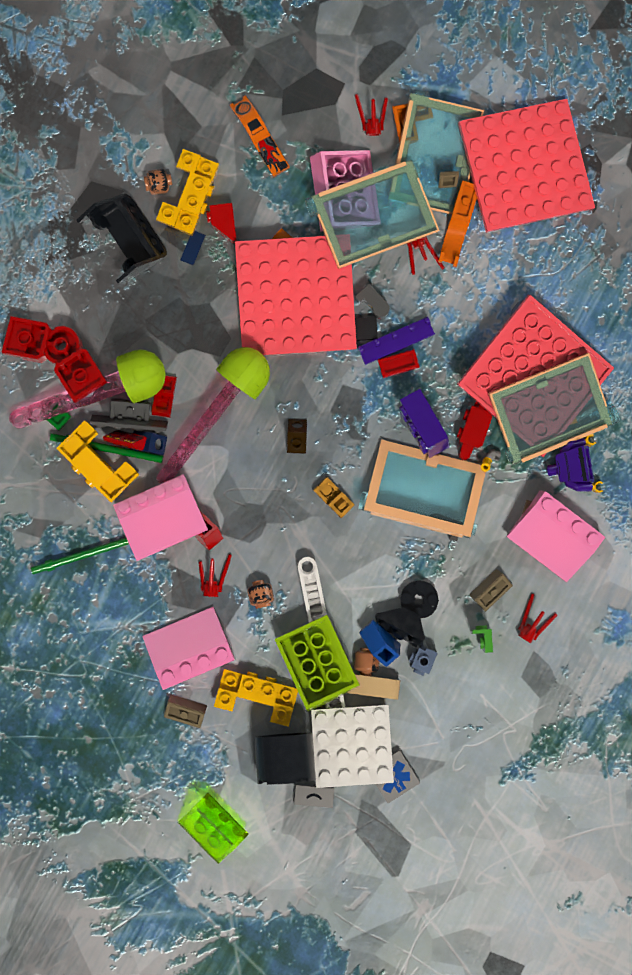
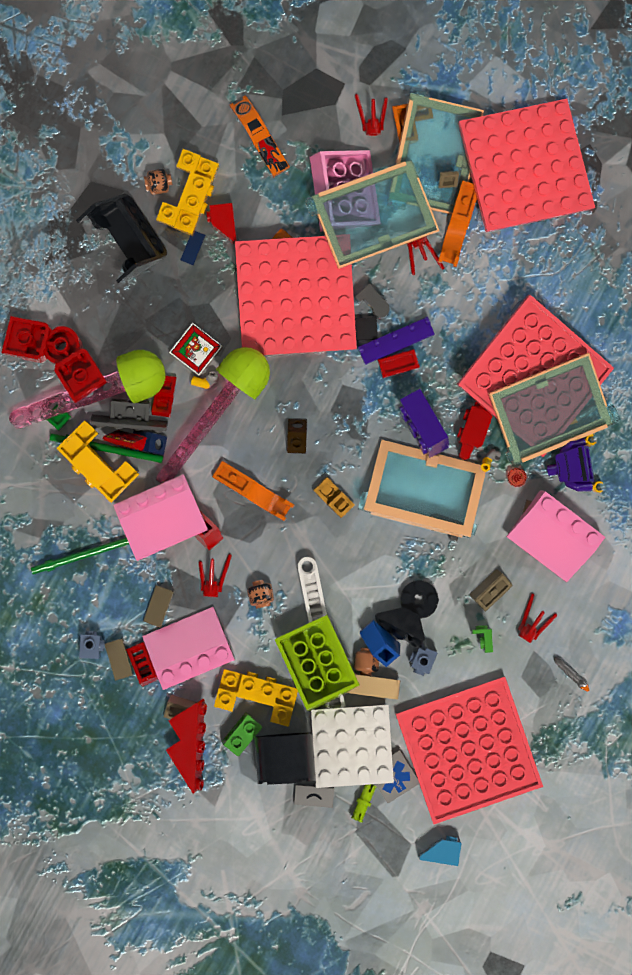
clear neon green slope [177,793,249,864] -> none
none -> sand blue brick [79,631,105,659]
none -> dark tan slope [105,638,134,681]
none -> red slope [126,642,159,686]
none -> dark tan slope [143,585,174,628]
none -> red slope [166,698,207,794]
none -> tile [169,323,223,377]
none -> arm [191,371,219,389]
none -> orange piece [212,461,295,521]
none -> bright green bracket [221,712,262,756]
none -> lime pin [351,784,377,823]
none -> coral plate [396,676,543,825]
none -> dark azure slope [419,836,462,866]
none -> clear red tile [507,468,527,487]
none -> flat silver piece [554,657,589,692]

